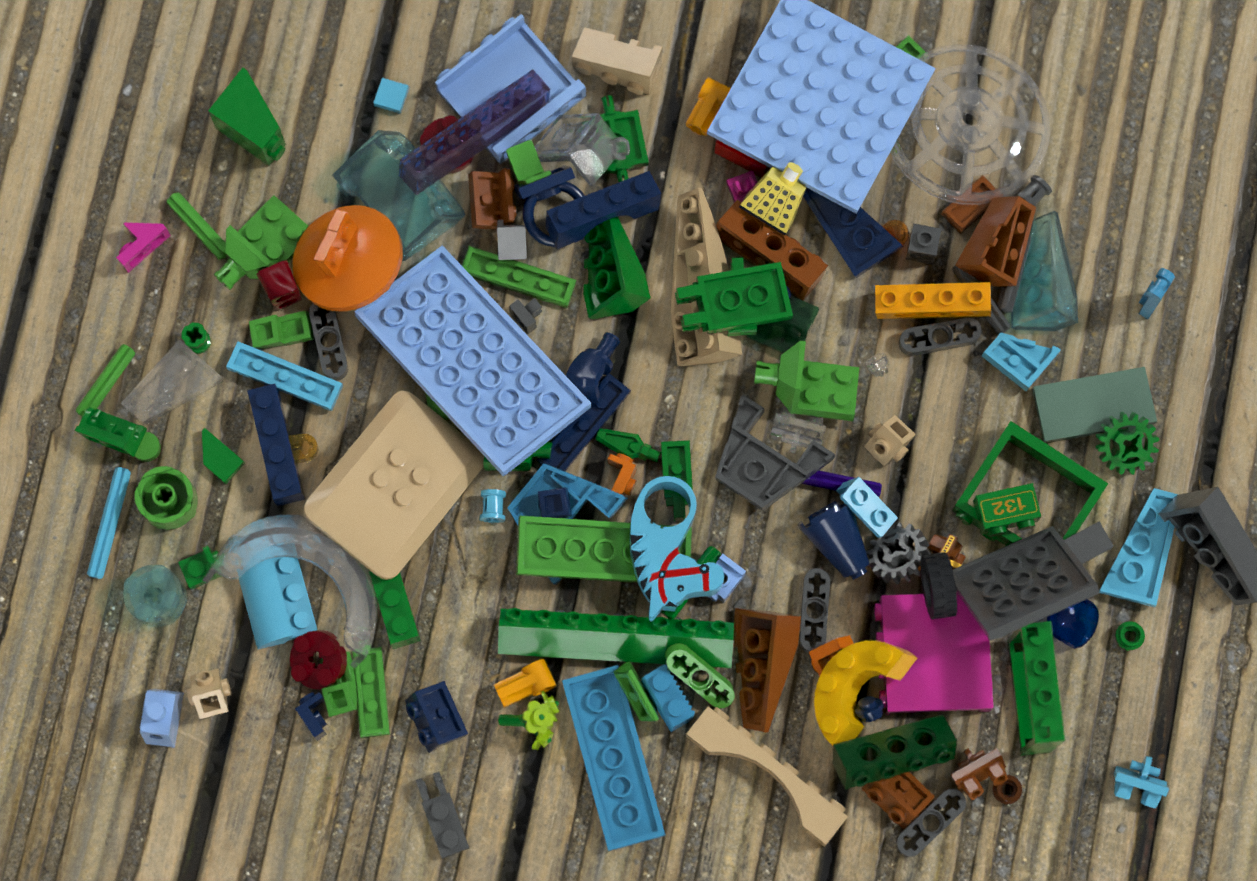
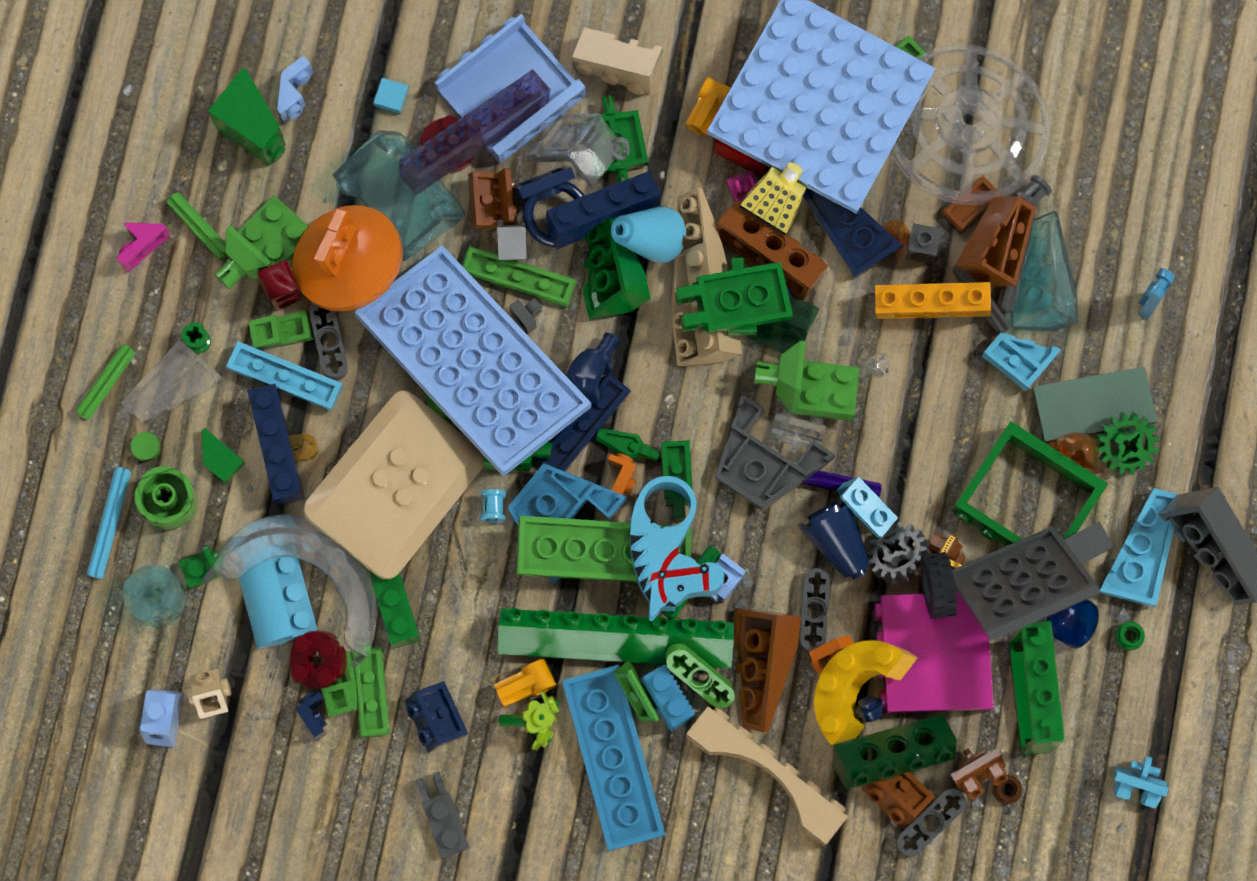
green hinge [75,407,147,457] -> none
bright green bracket [506,140,551,185] -> none
dark blue tile [538,487,572,518] -> none
tan brick [864,415,916,466] -> none
dark grey beam [899,317,981,356] -> none
green brick [973,483,1042,537] -> none
none -> light blue slope [277,56,313,123]
none -> medium azure cone [611,206,686,263]
none -> clear orange hair [1054,432,1098,468]

